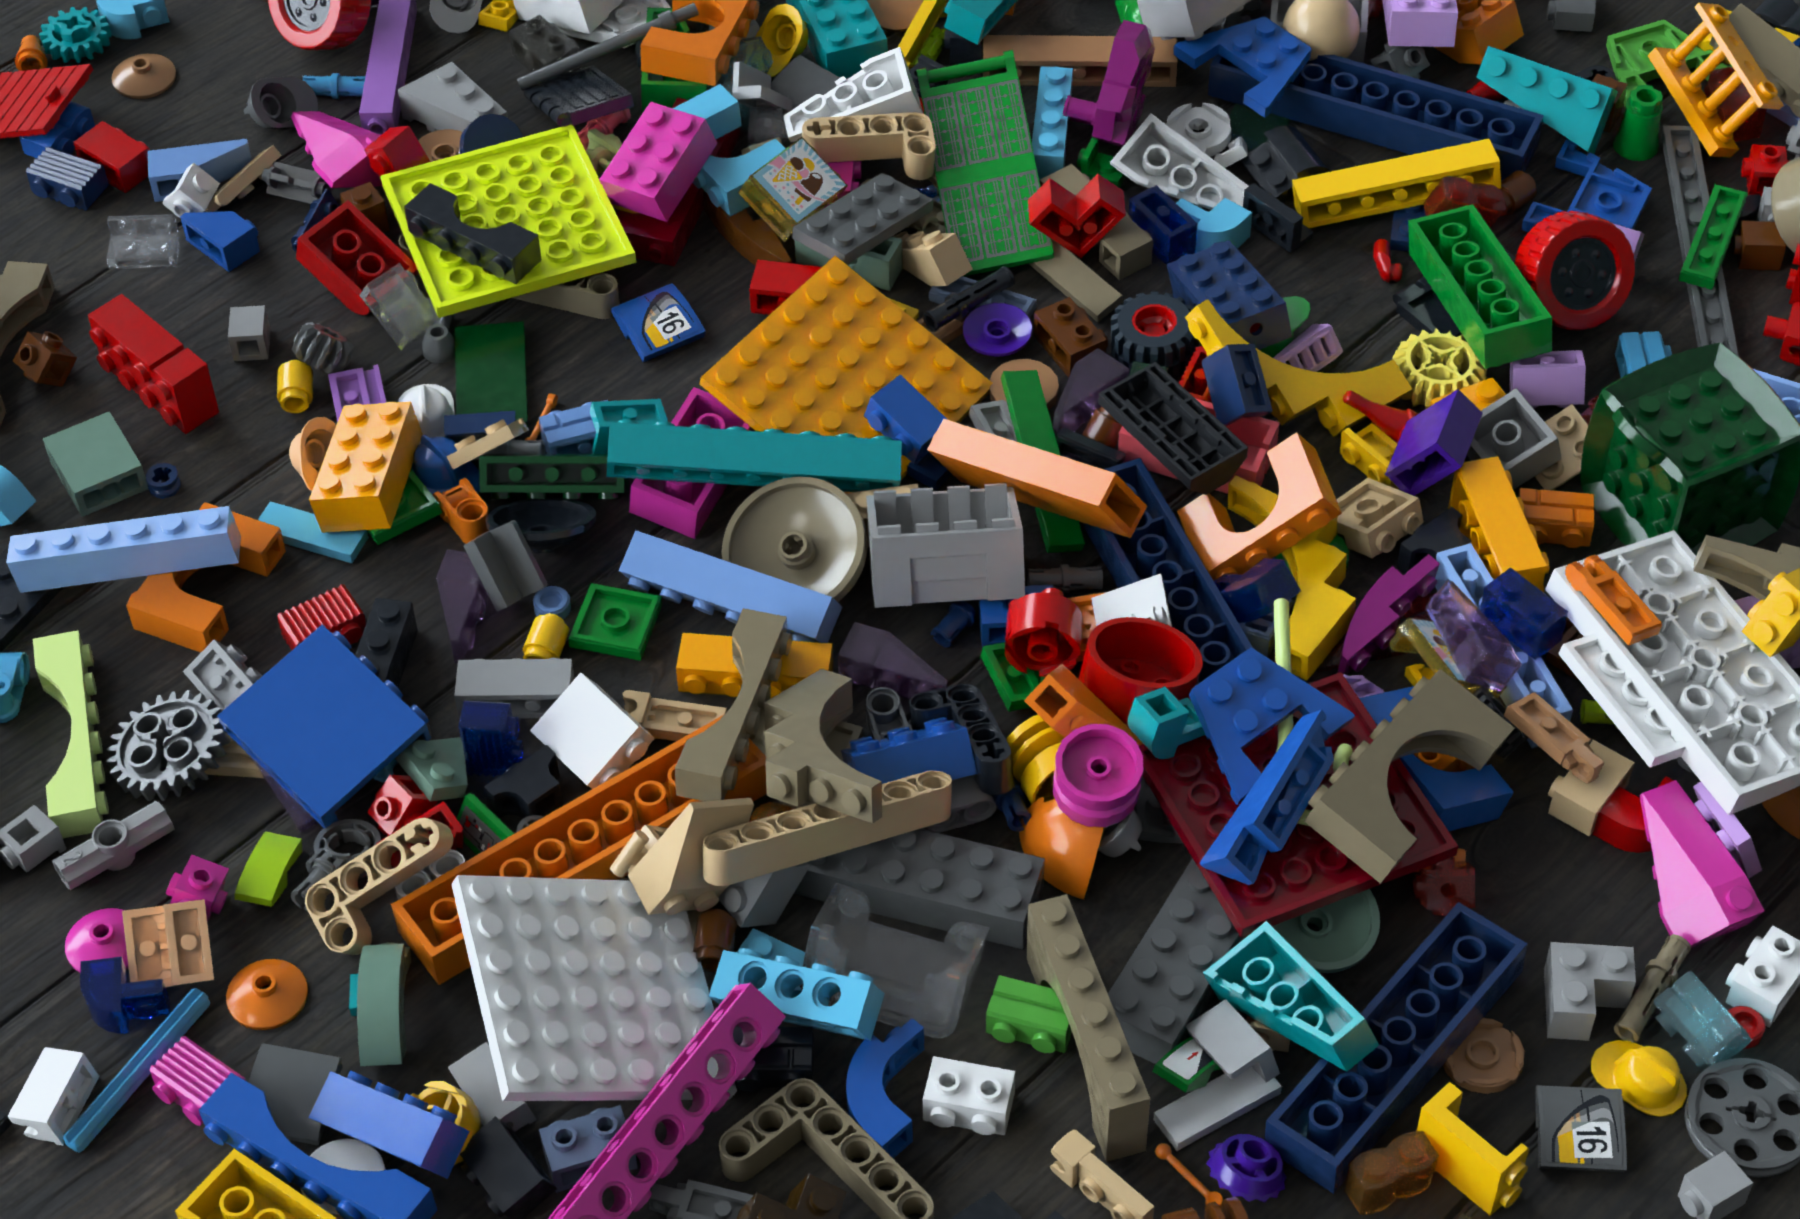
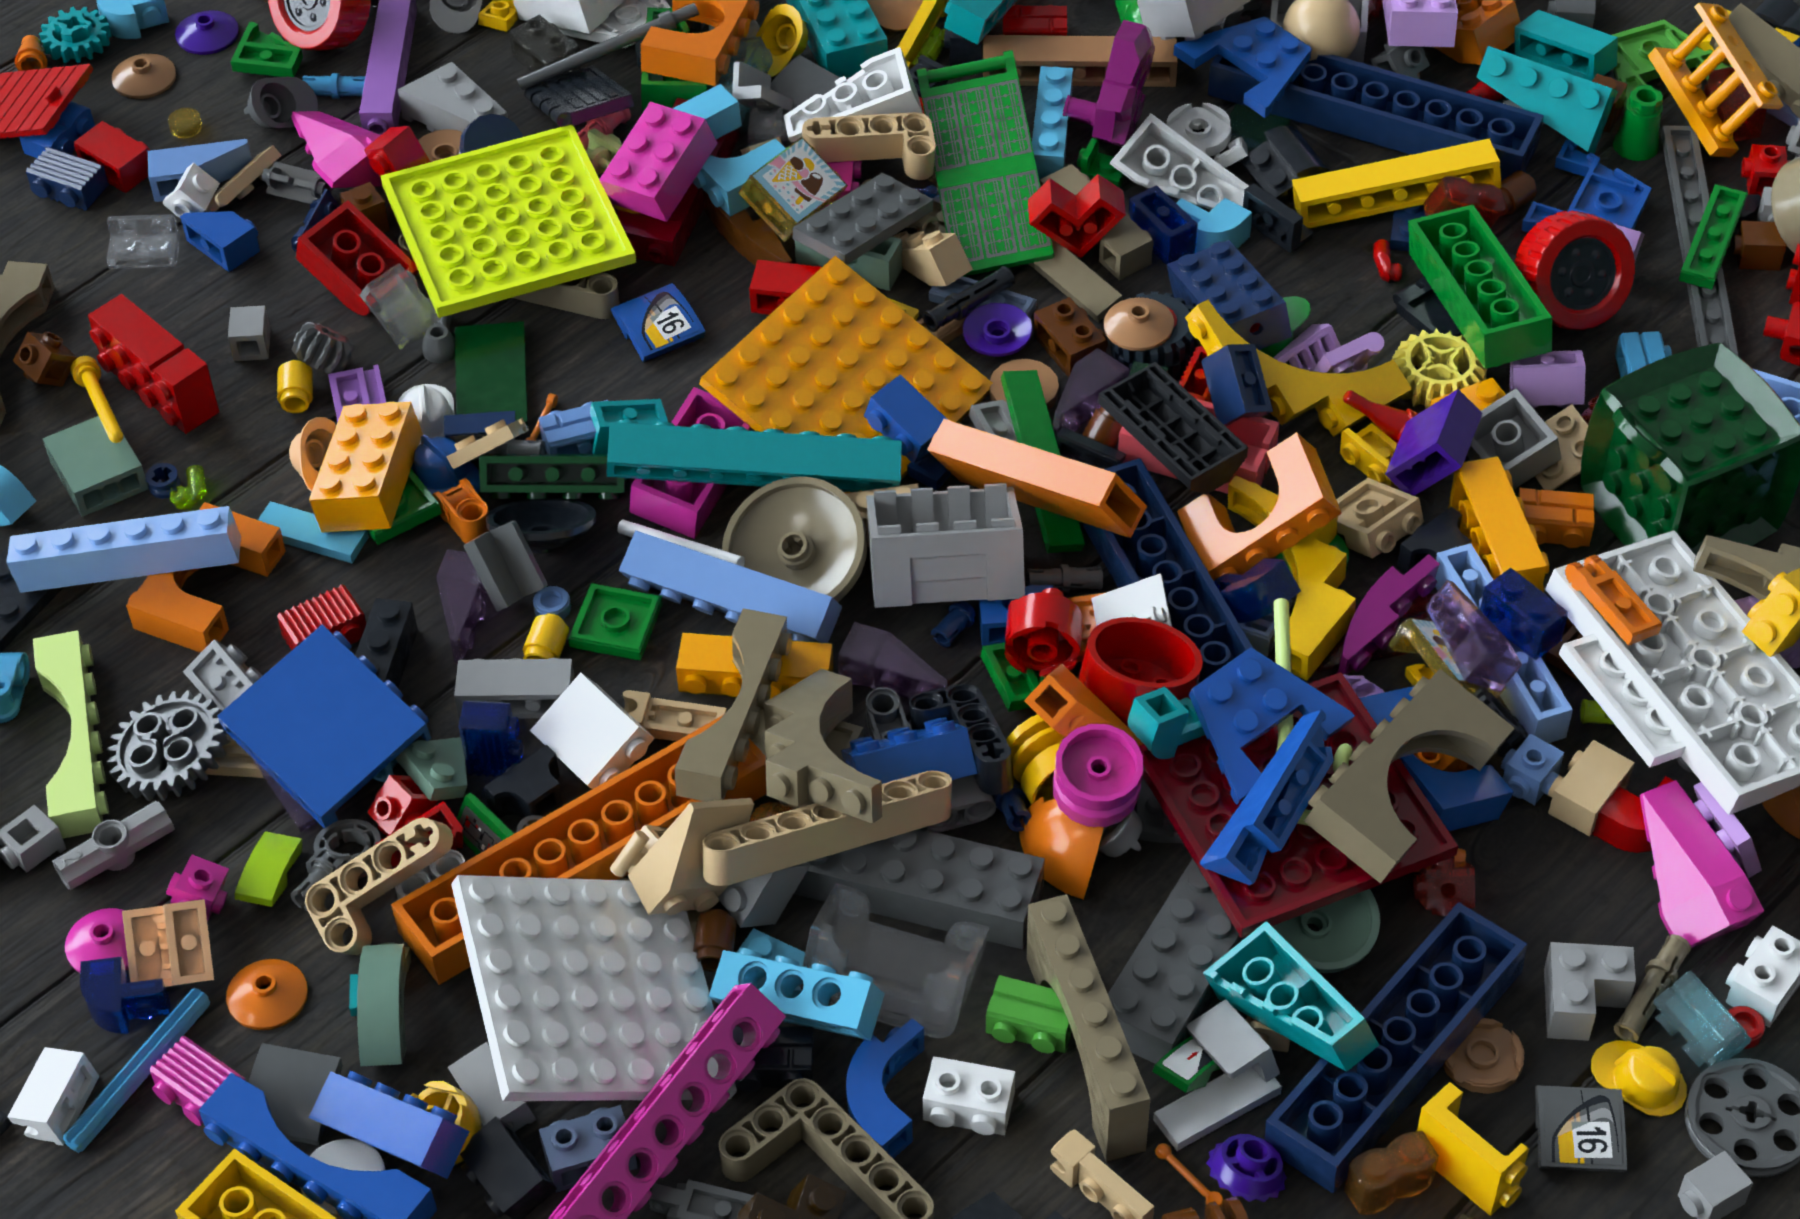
black arch [404,183,542,284] -> none
medium nougat hinge [1504,692,1605,784] -> none
none -> yellow piece [70,356,124,443]
none -> clear yellow tile [168,108,202,138]
none -> clear neon green arm [170,465,207,510]
none -> dark purple dish [175,10,239,55]
none -> green wing [230,22,303,77]
none -> white bar [618,520,745,567]
none -> red brick [1003,5,1067,36]
none -> medium nougat dish [1104,297,1174,351]
none -> lavender plate [1312,332,1384,373]
none -> medium blue brick [1501,733,1564,805]
none -> teal brick [1515,10,1618,81]

